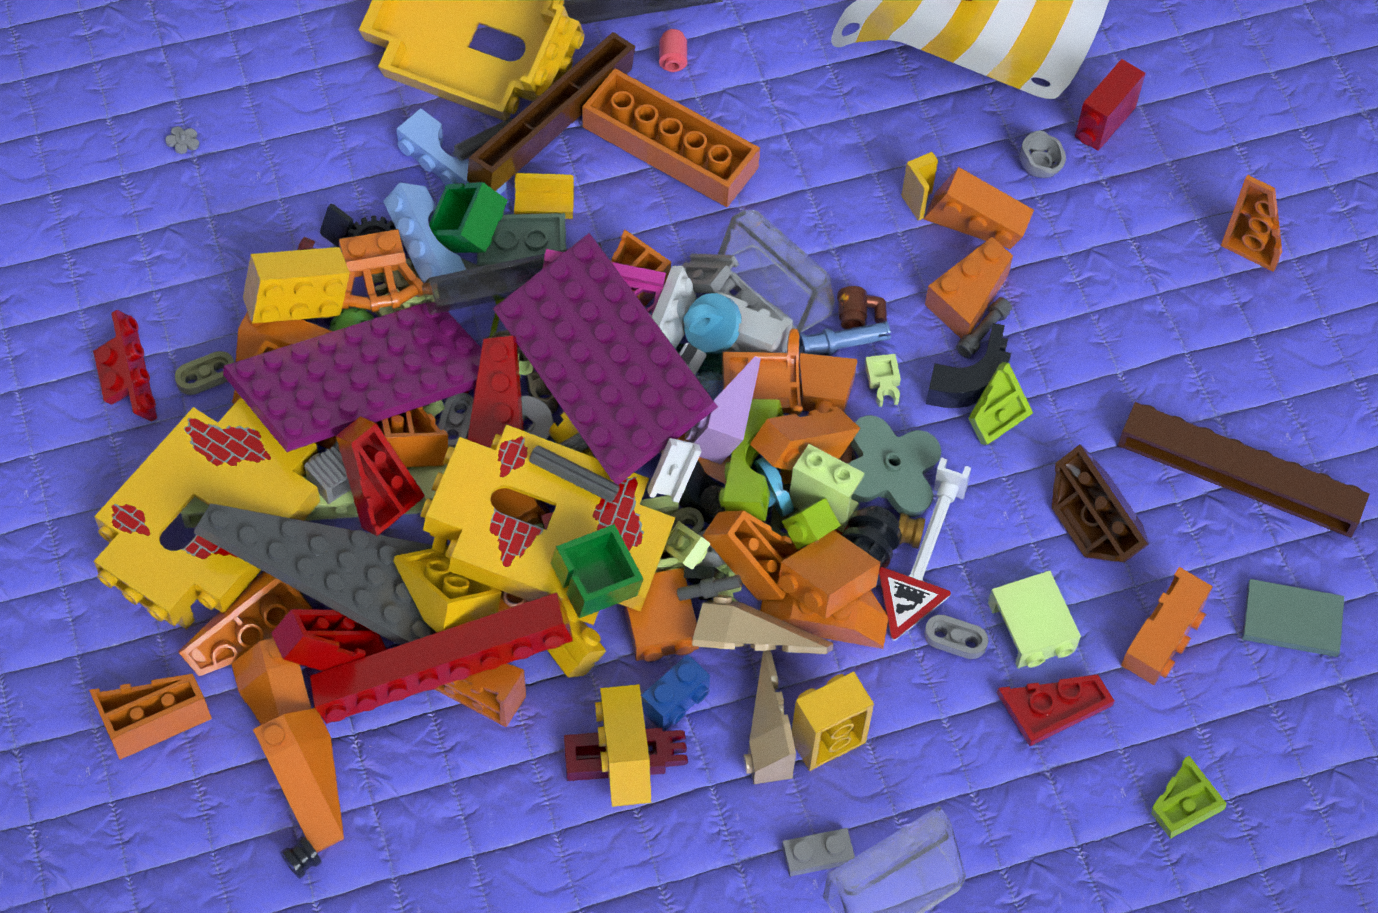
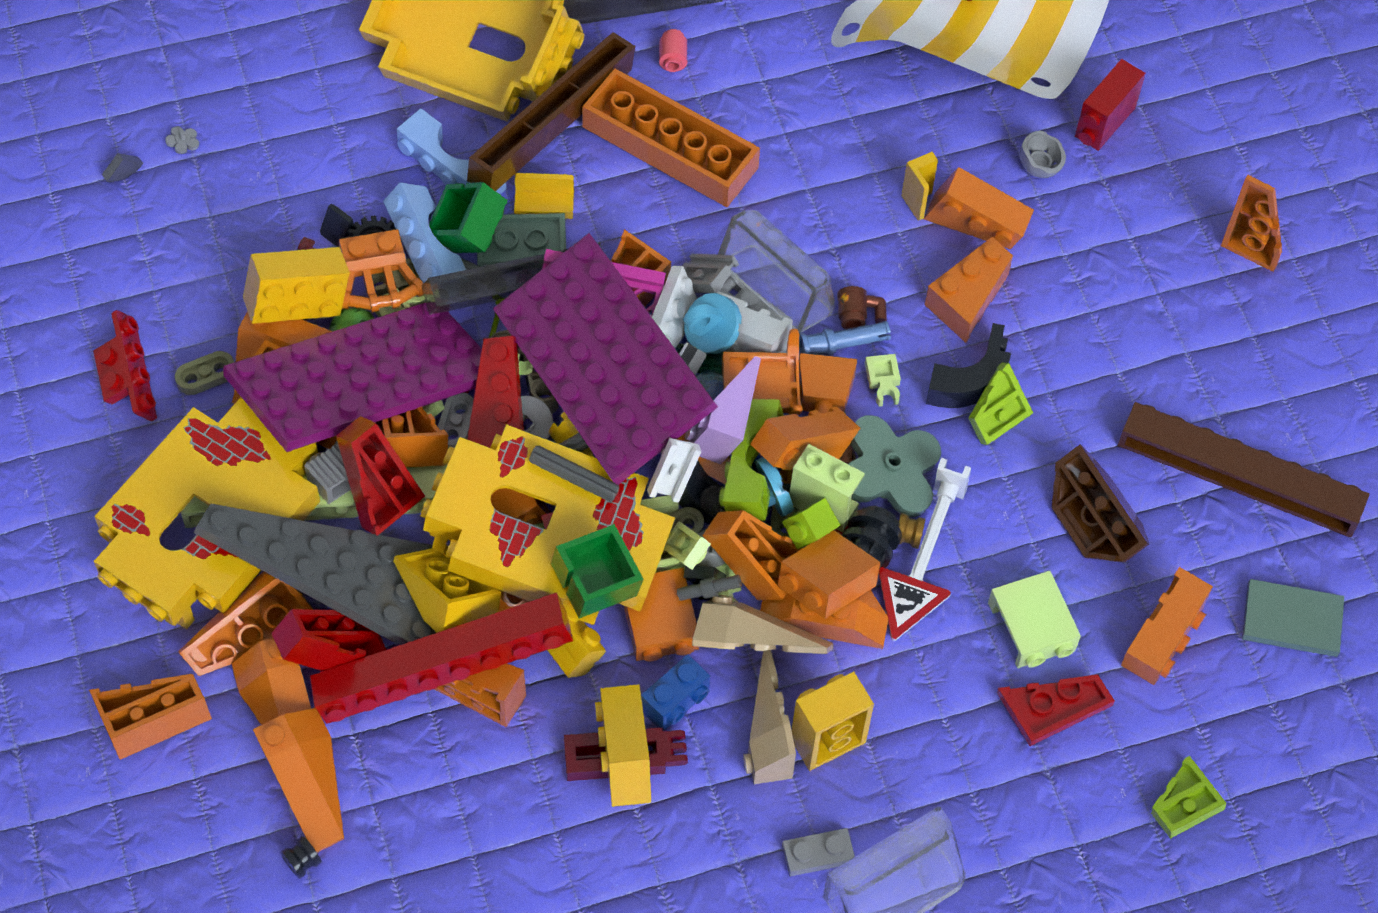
dark grey axle [452,118,513,161] -> none
light grey plate [924,615,988,659] -> none
dark grey bar [956,297,1012,358] -> none
none -> flat silver tile [102,153,143,182]

